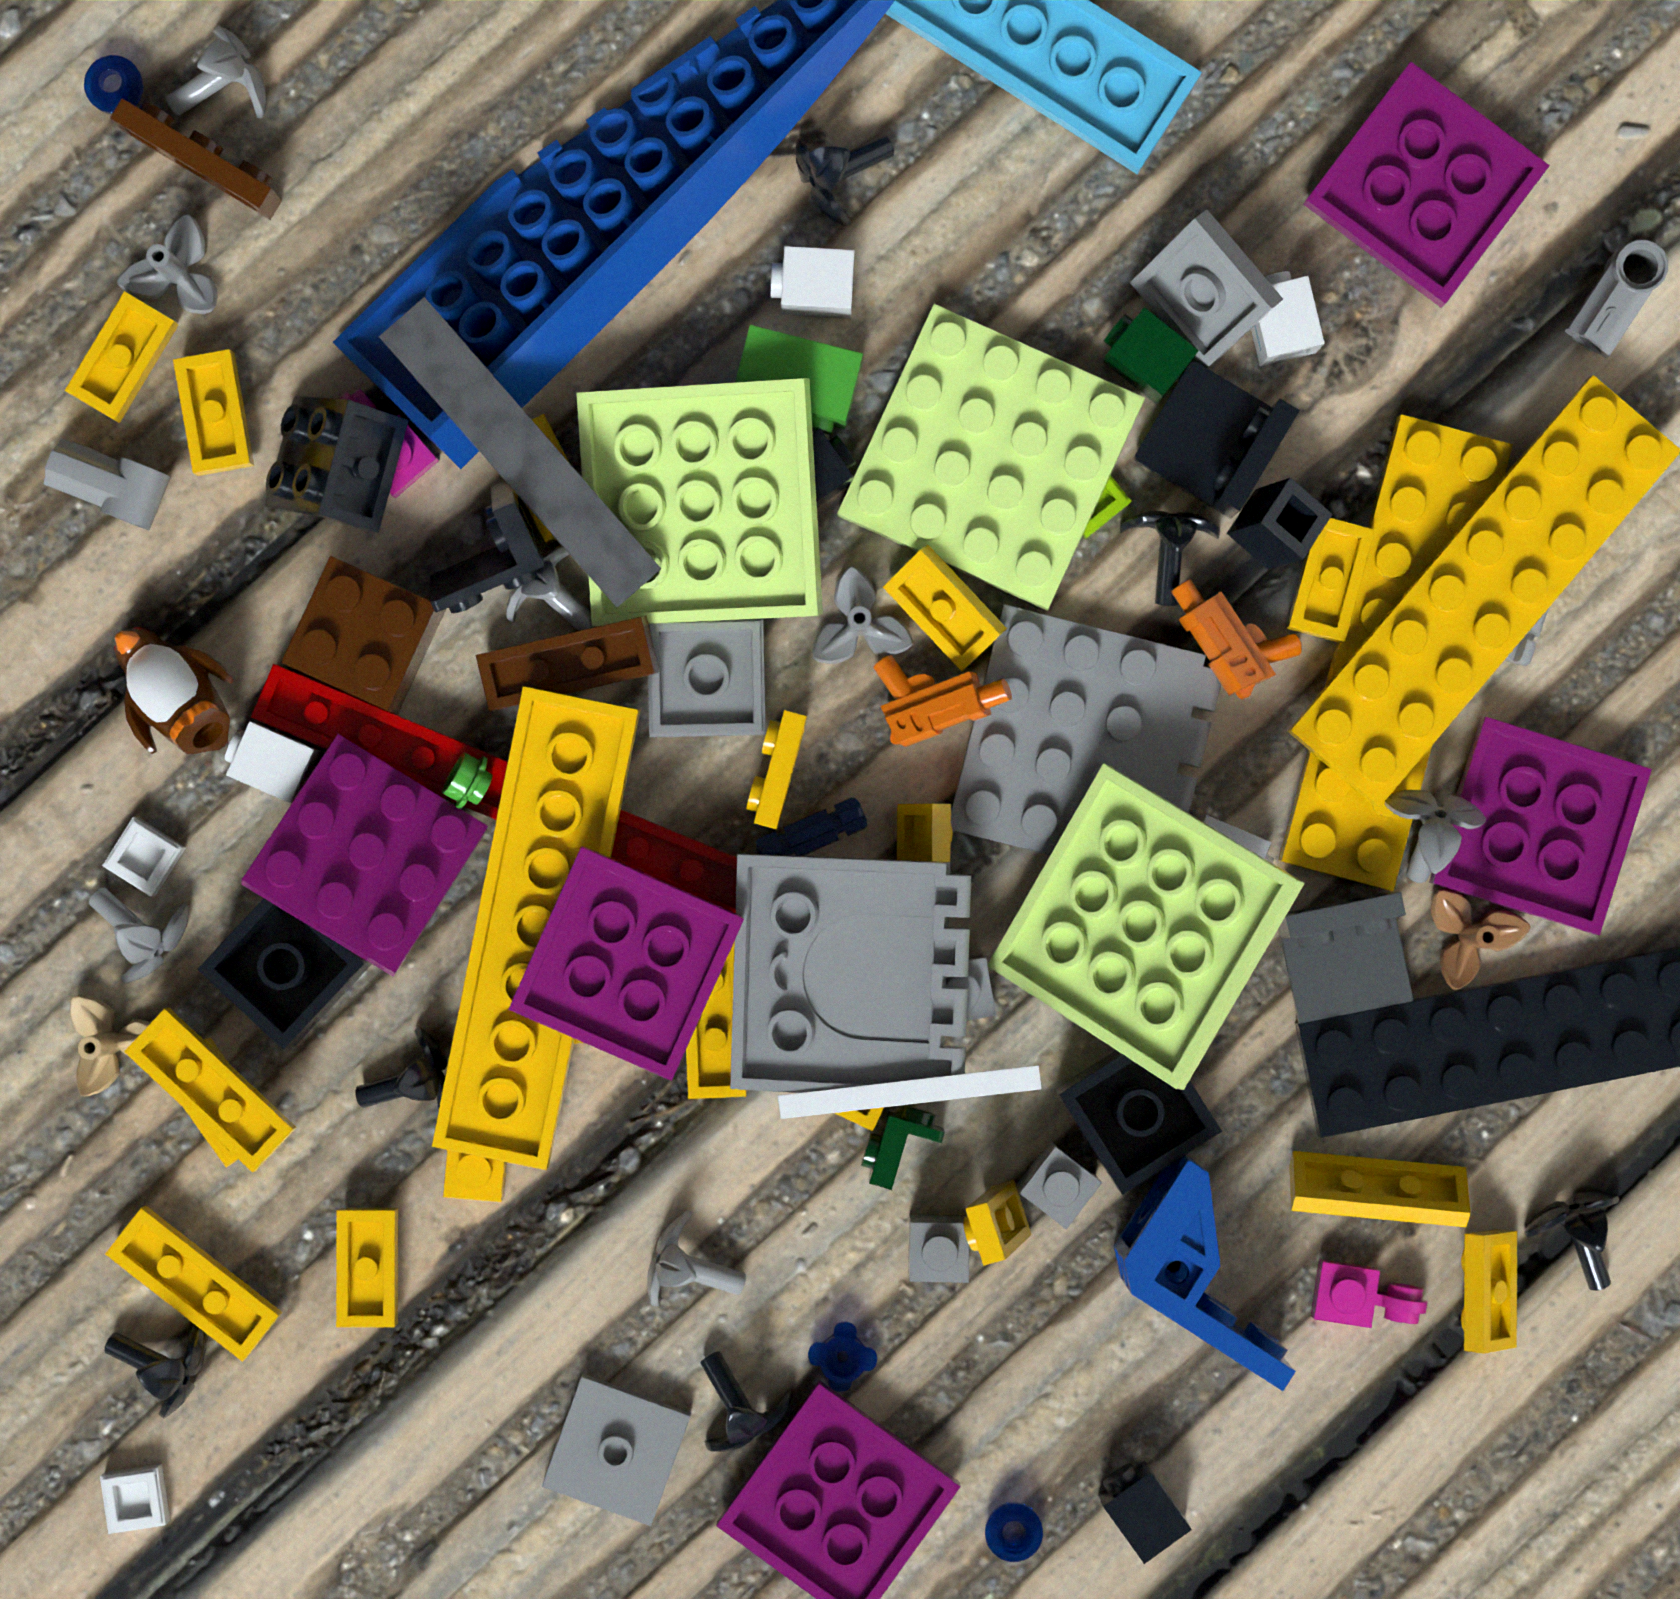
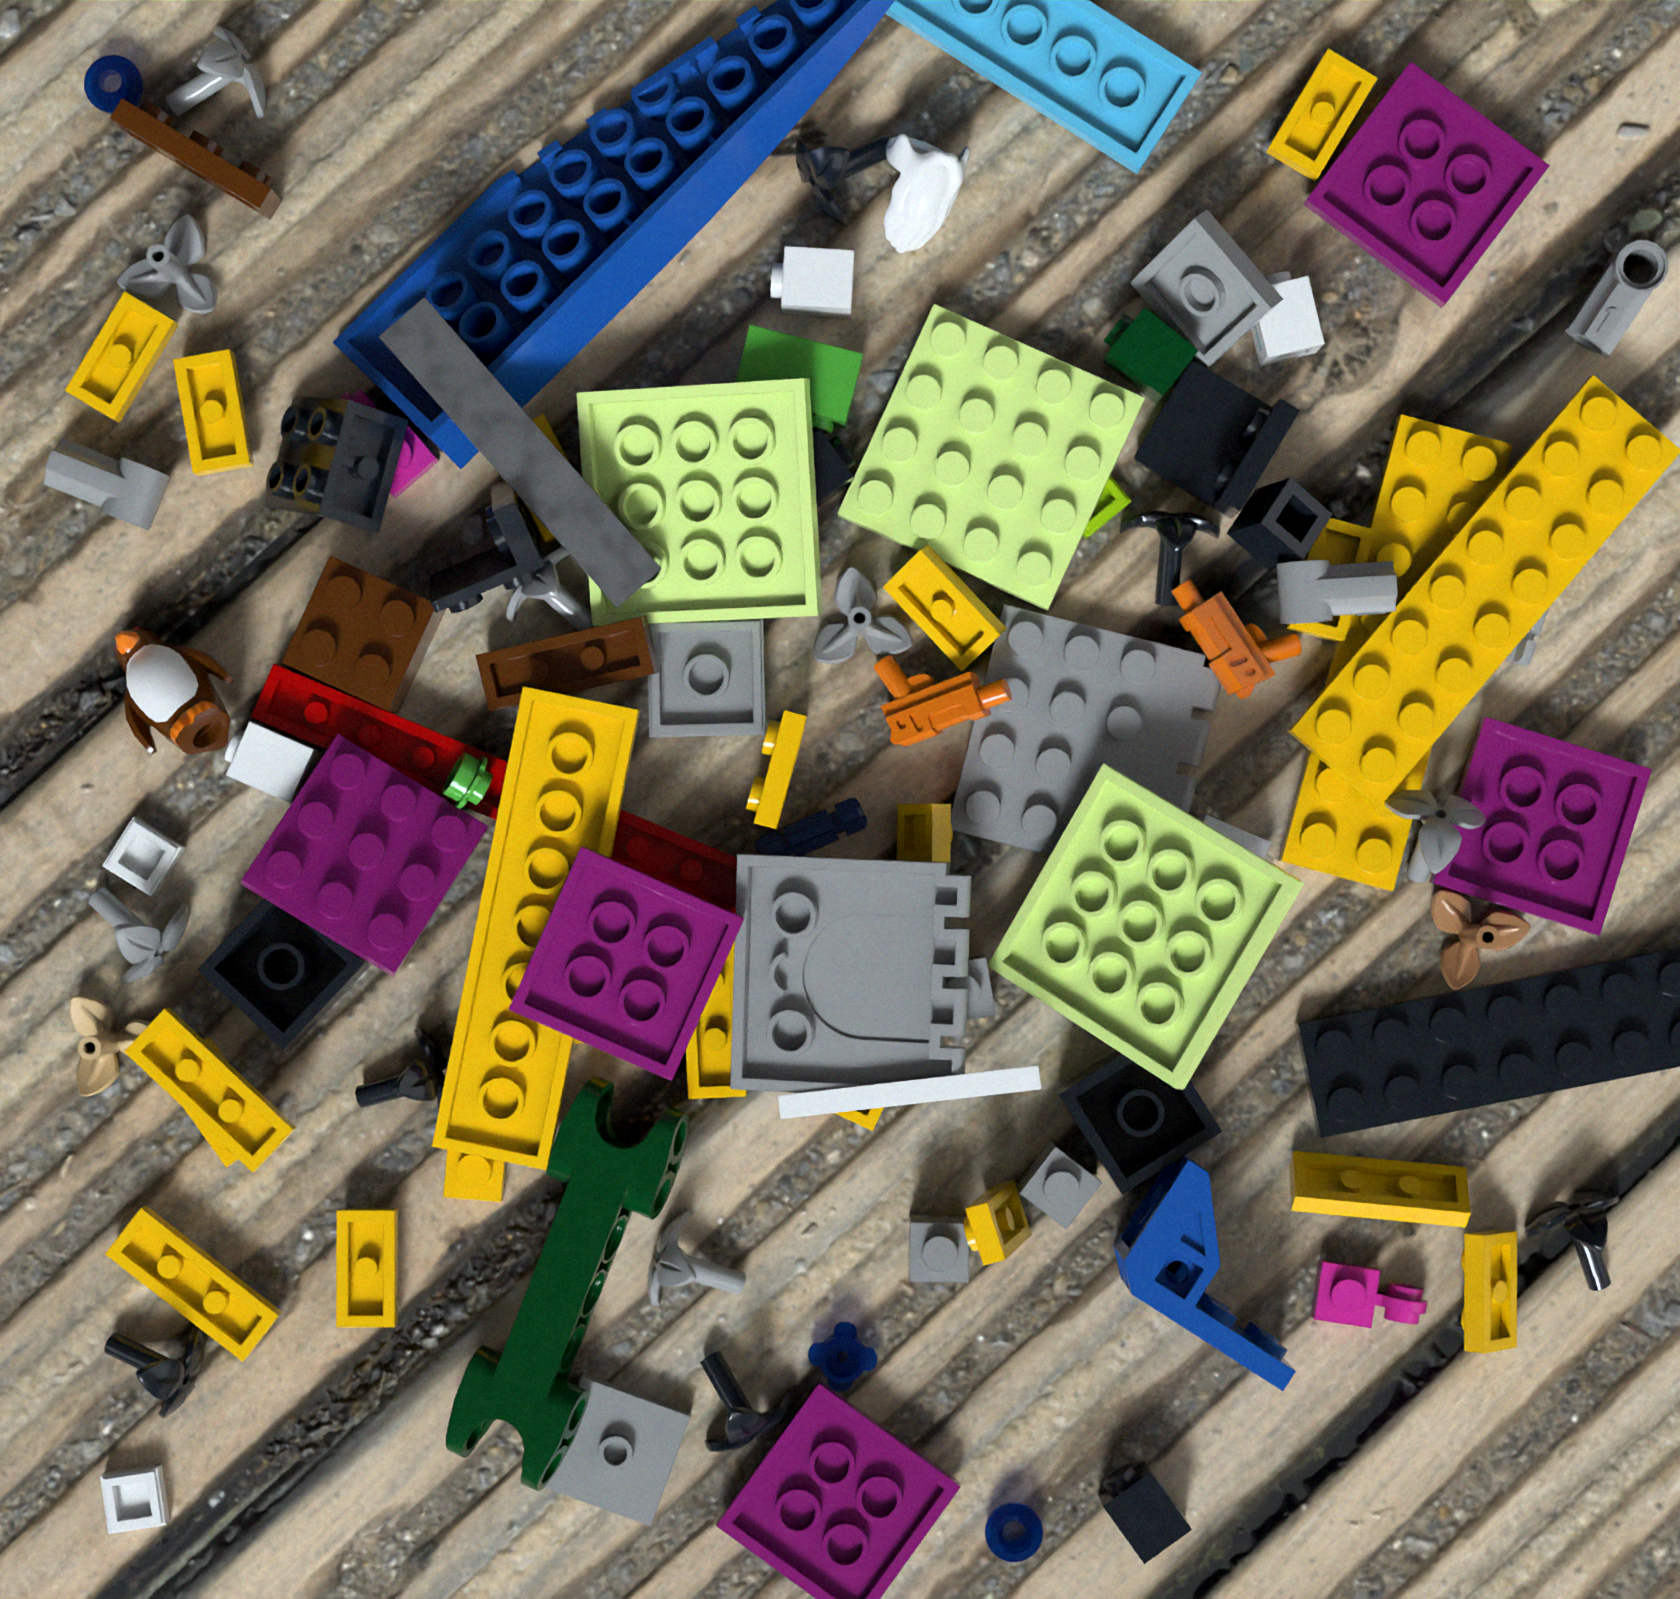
dark green bracket [861,1105,945,1190] -> none
dark grey bracket [1278,891,1414,1024] -> none
none -> dark green piece [446,1076,689,1491]
none -> white piece [884,134,969,253]
none -> yellow plate [1265,48,1378,182]
none -> light grey piece [1277,560,1398,624]

